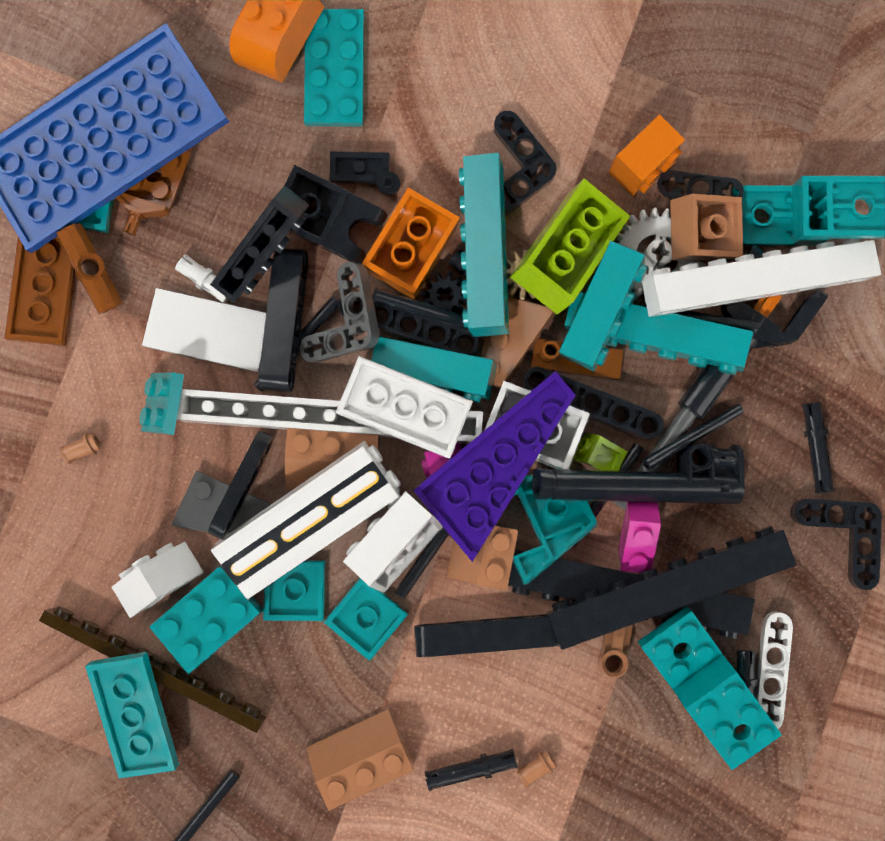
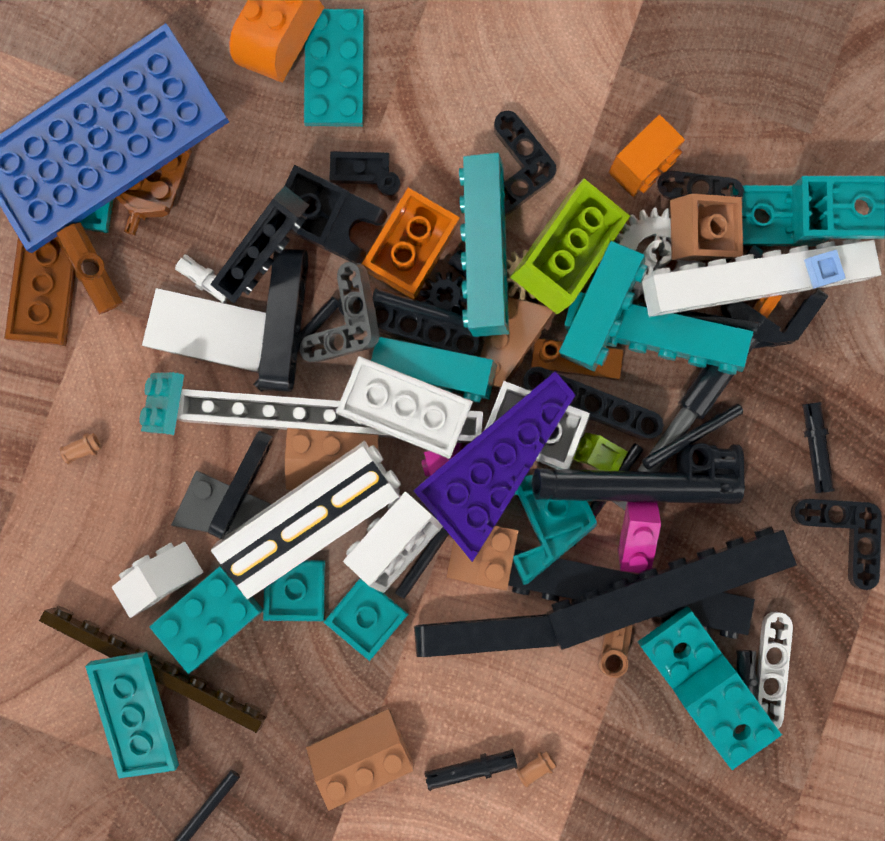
none -> light blue plate [804,249,846,289]

